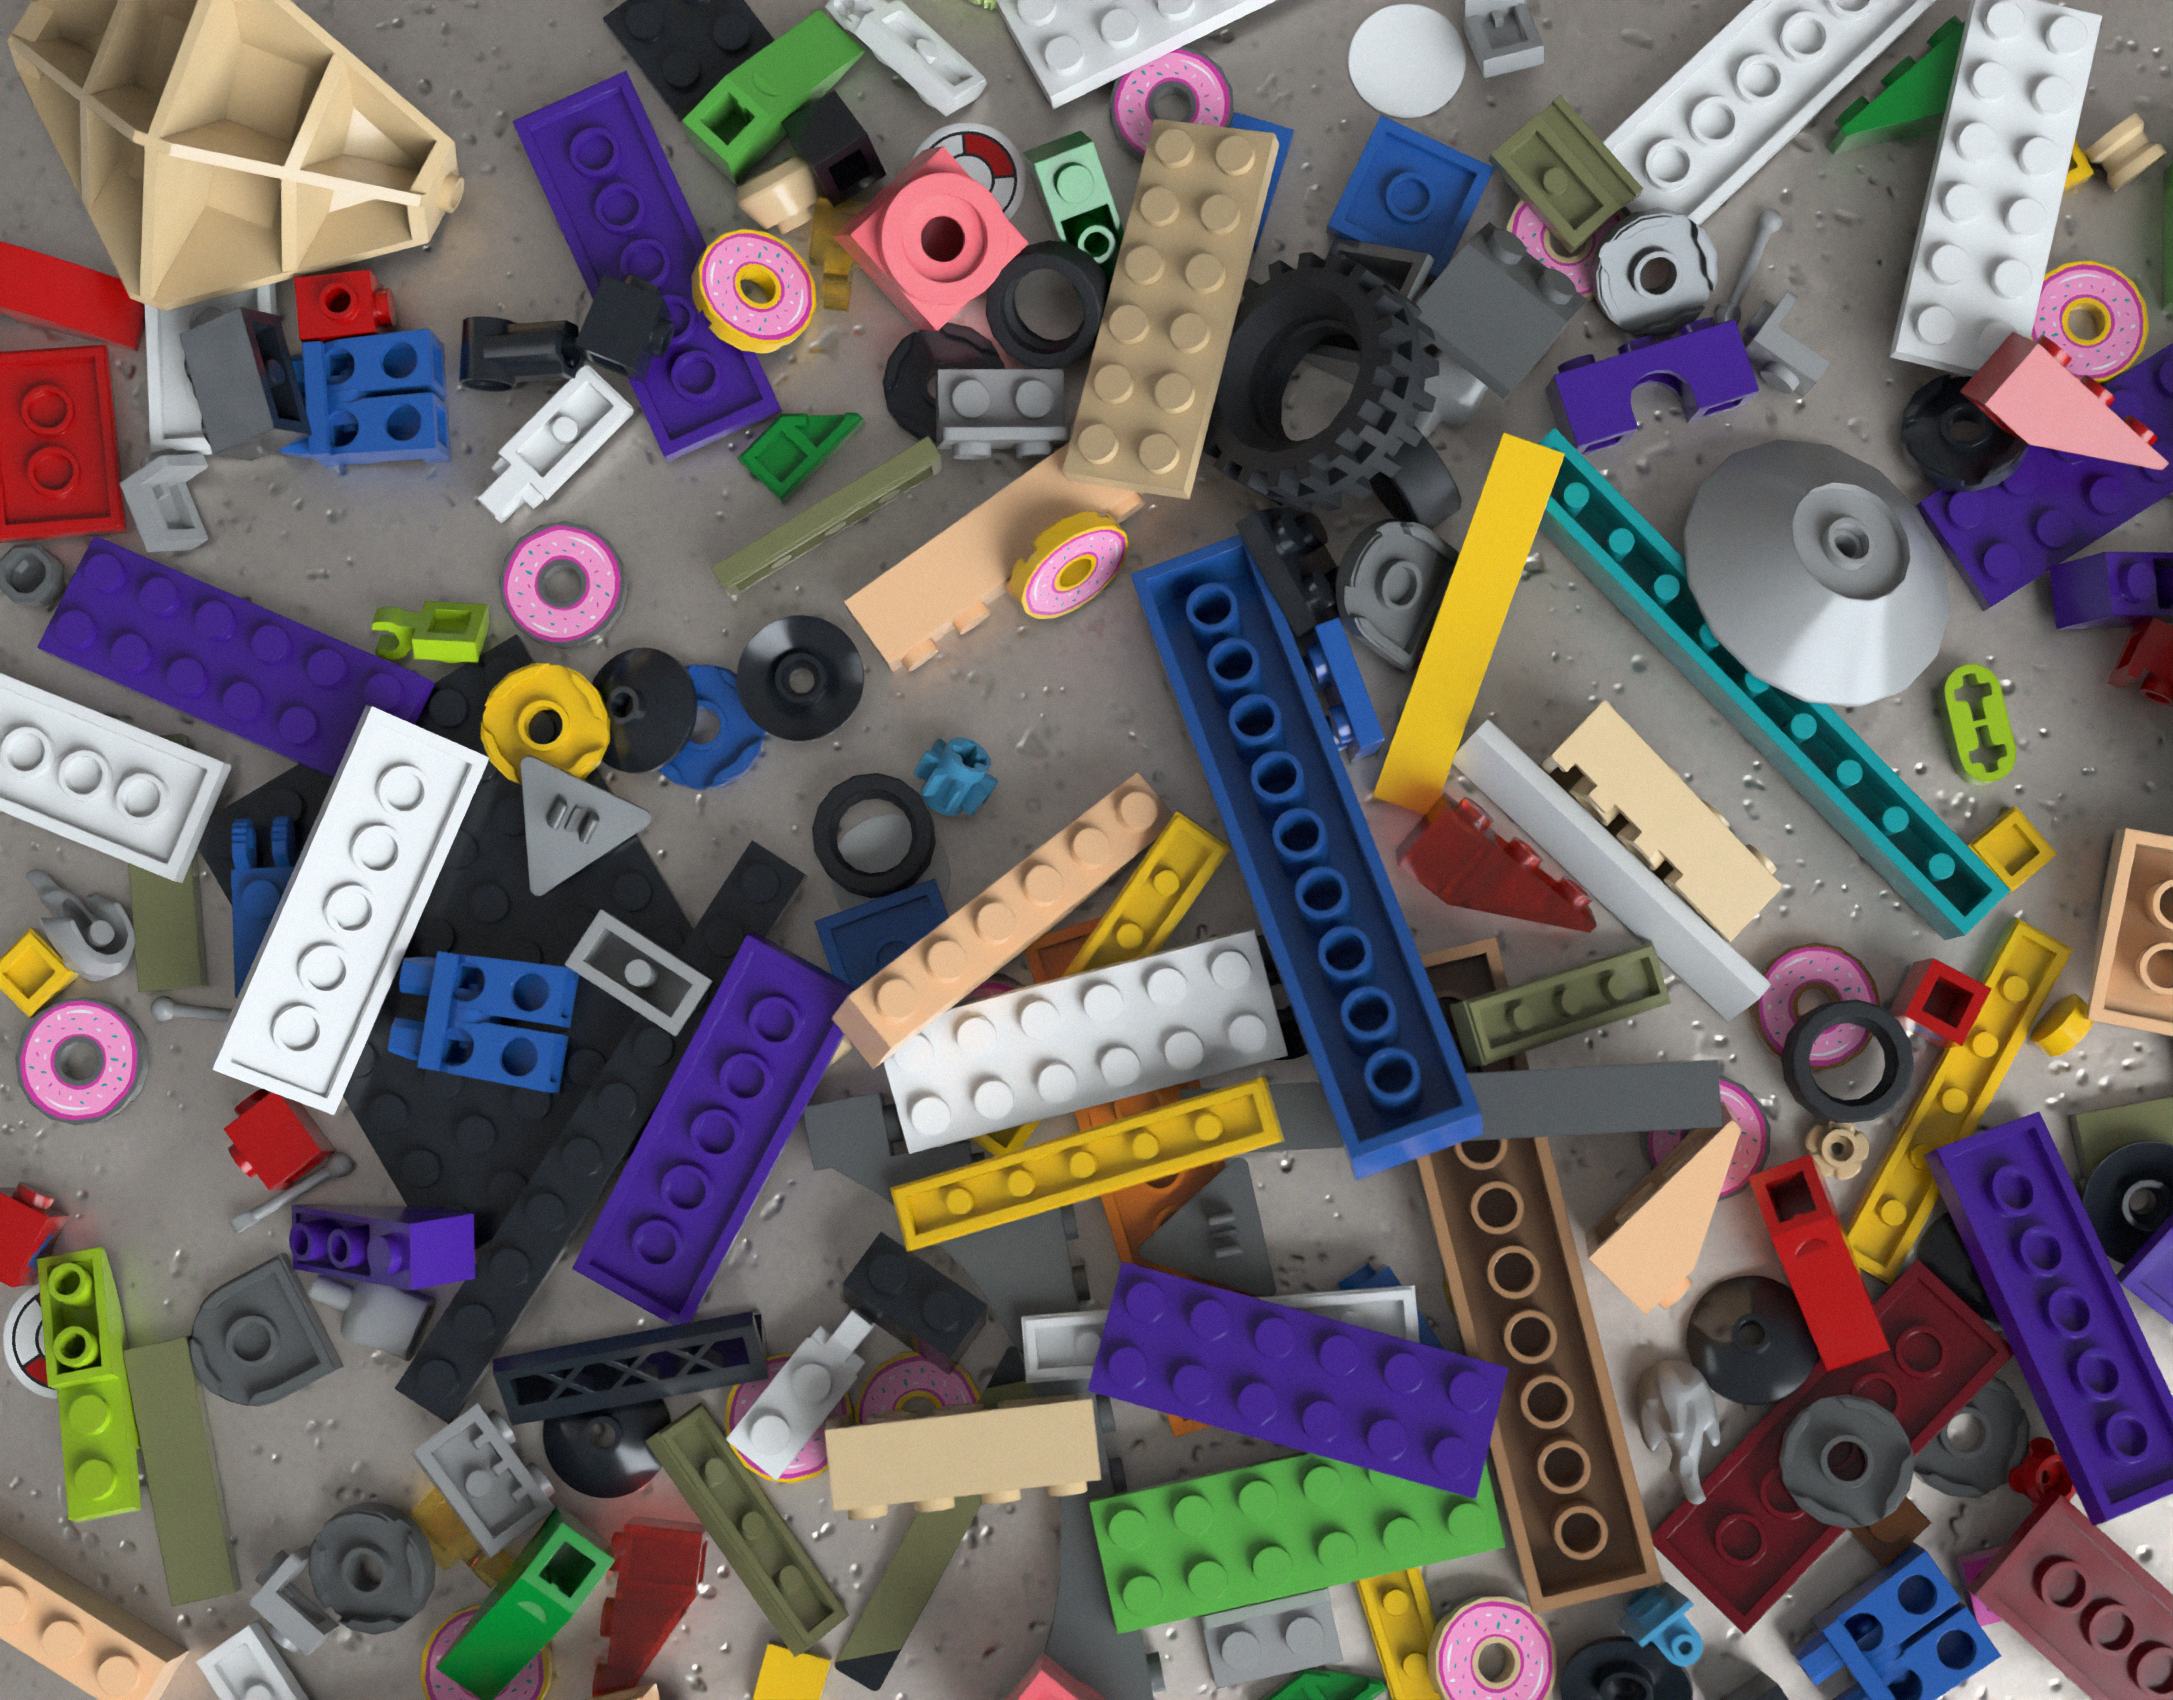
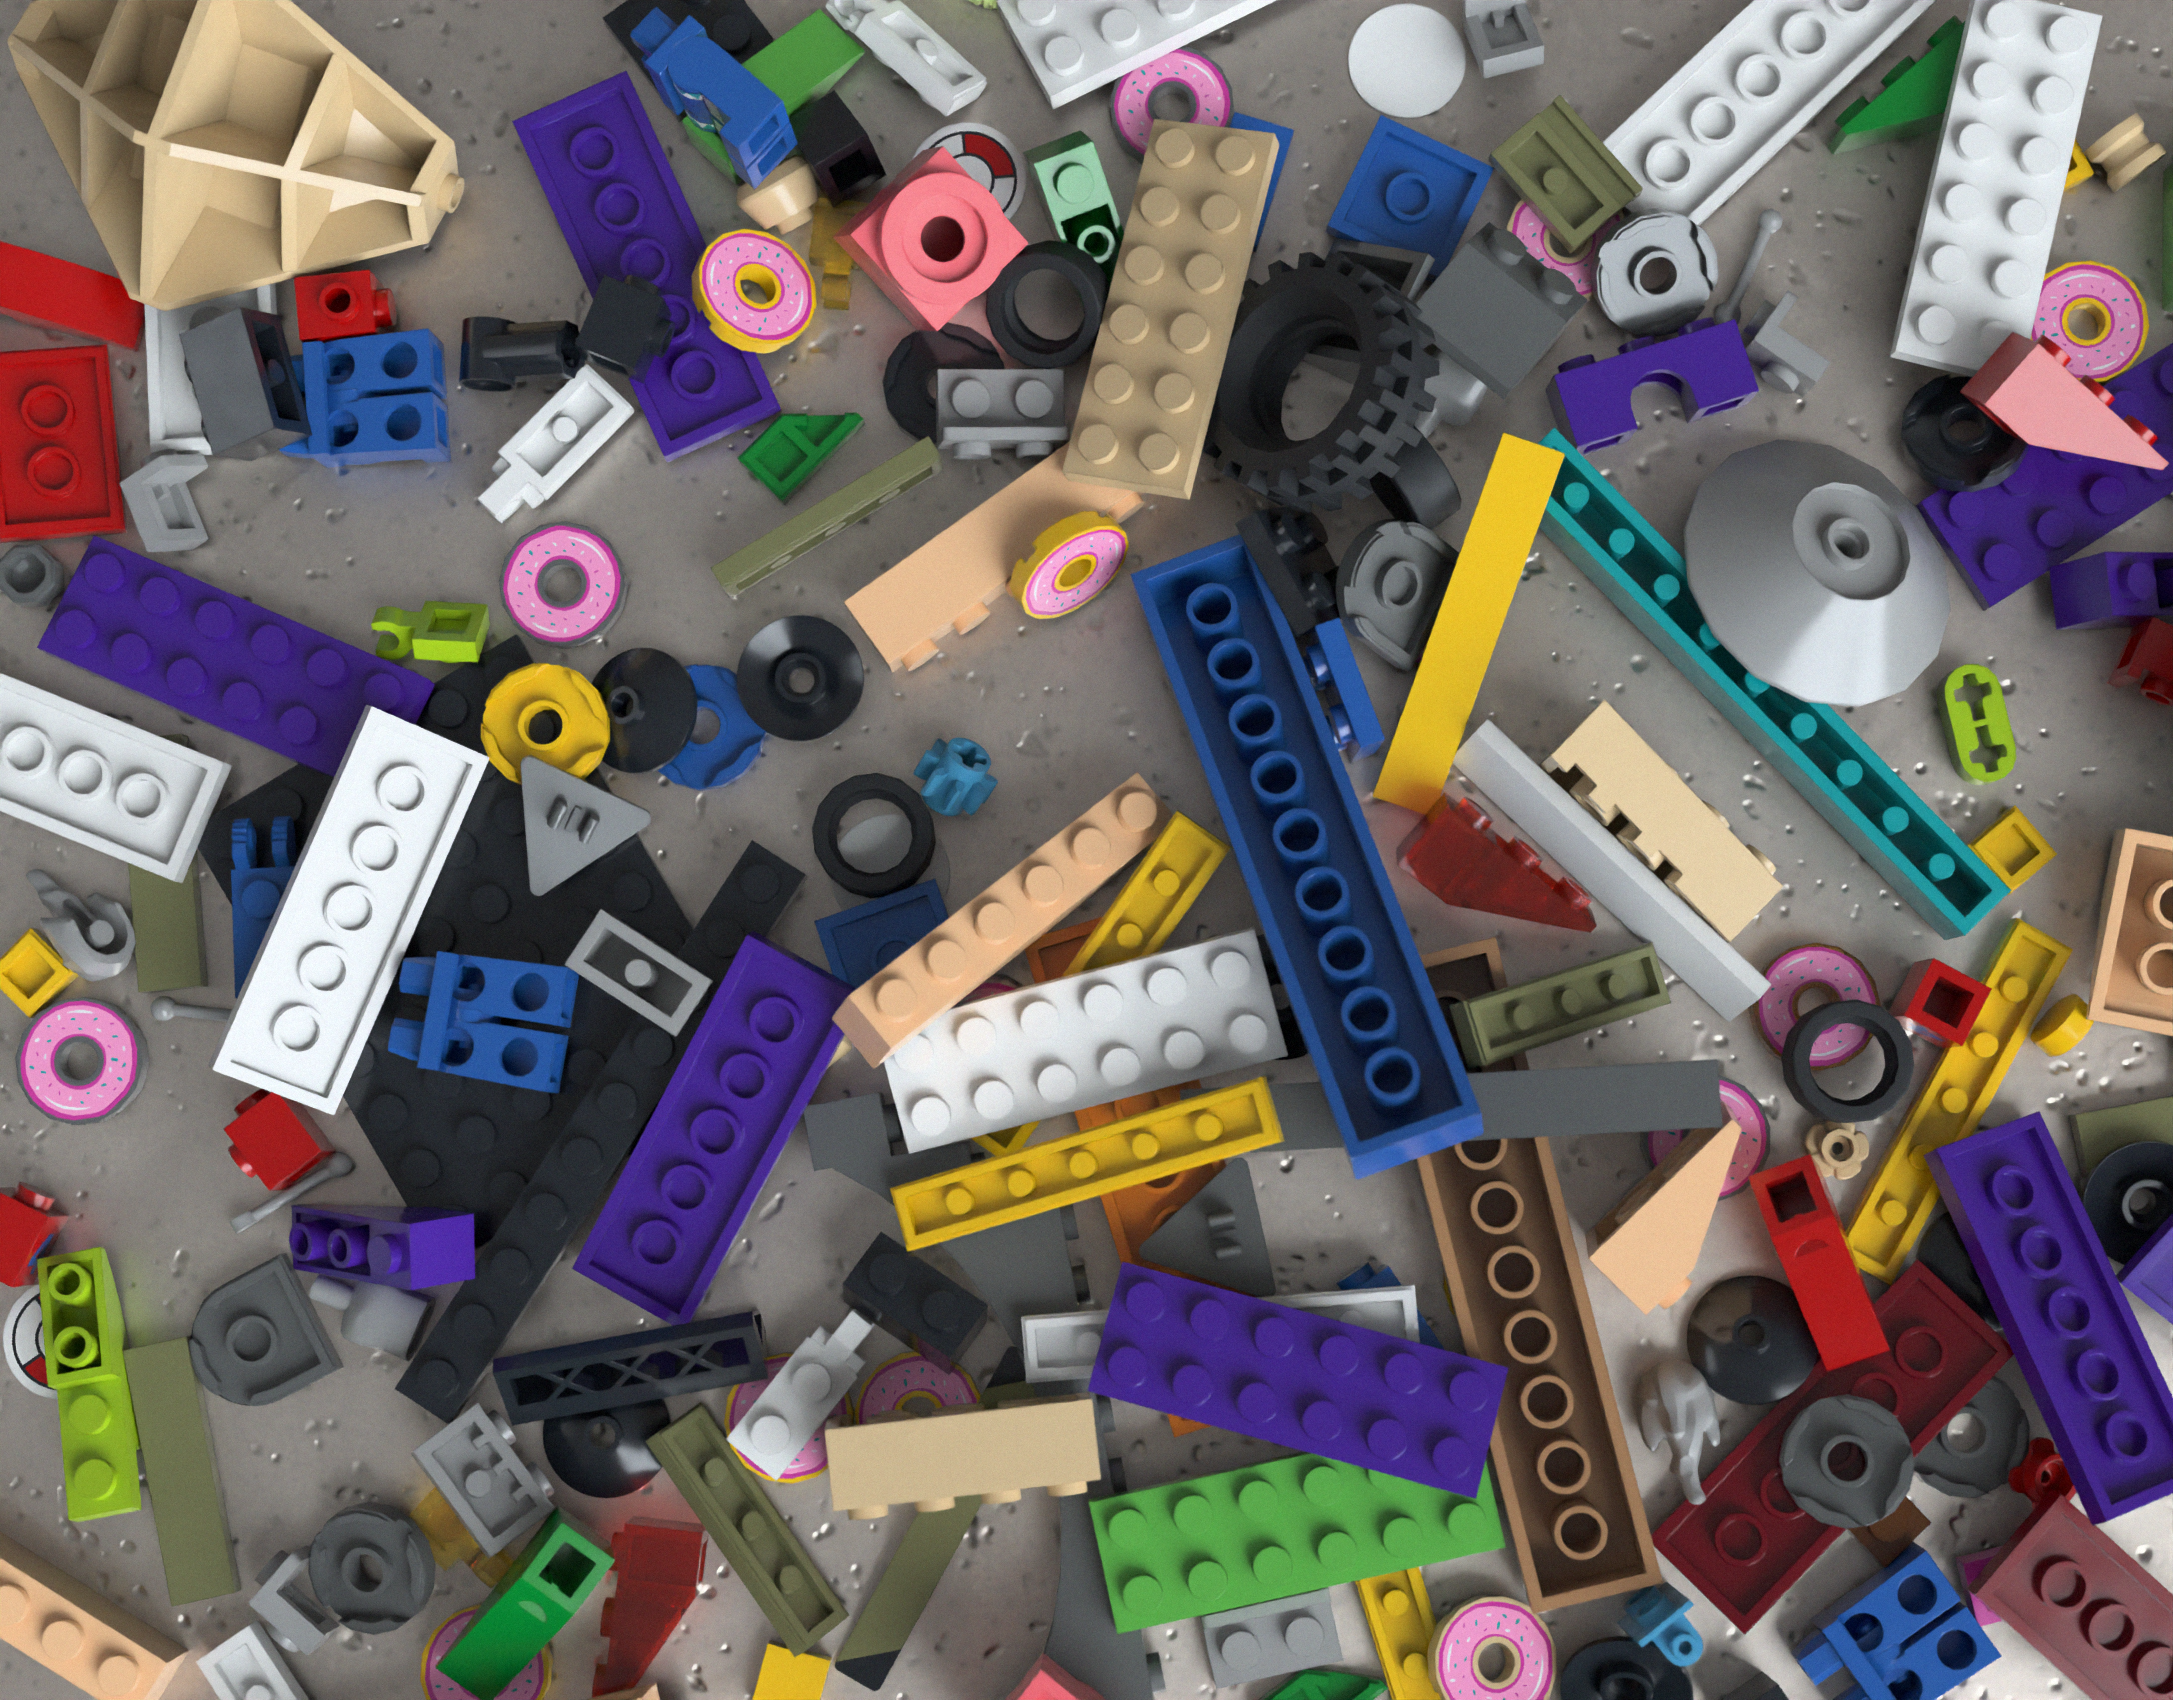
none -> blue hips [630,7,798,189]

